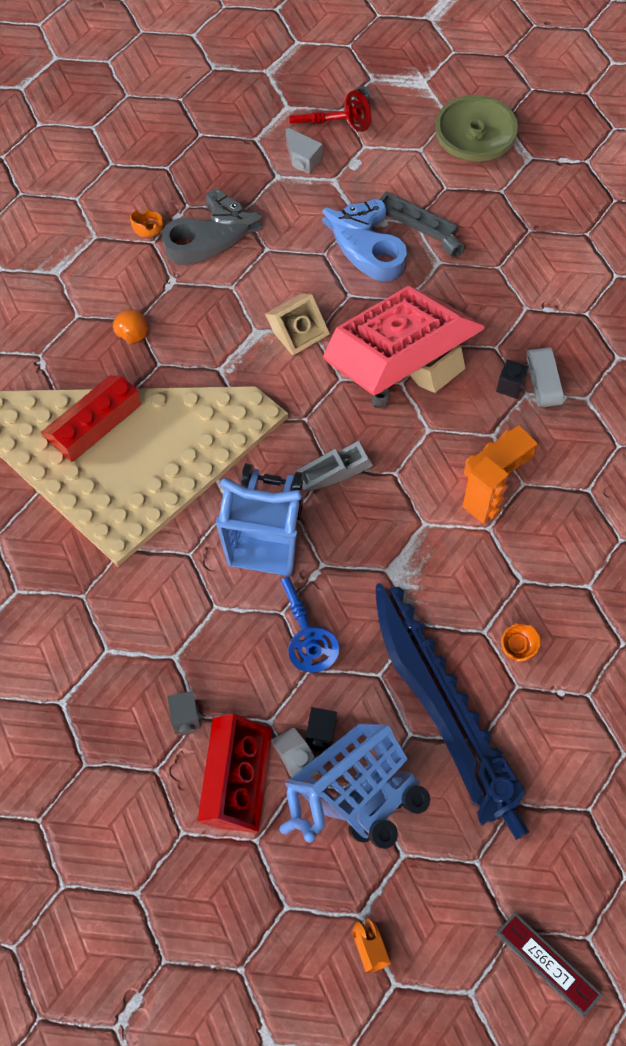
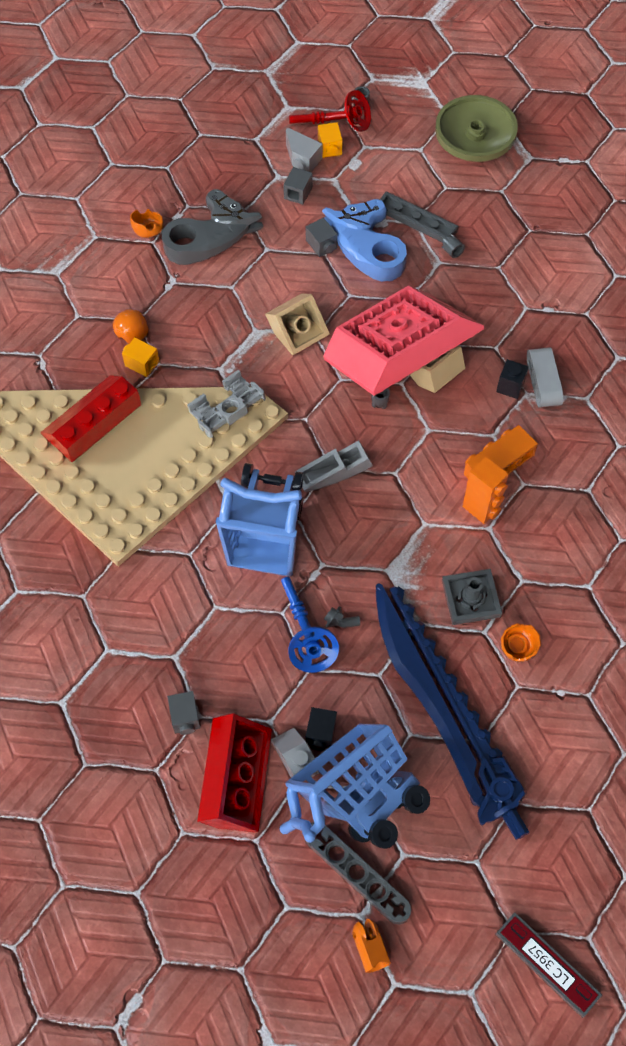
none -> light orange brick [122,337,160,377]
none -> light grey piece [187,370,266,438]
none -> dark grey brick [283,167,313,205]
none -> dark grey beam [305,822,411,925]
none -> dark grey brick [306,217,338,257]
none -> light orange brick [318,122,342,158]
none -> dark grey plate [324,606,360,628]
none -> dark grey plate [442,569,502,625]

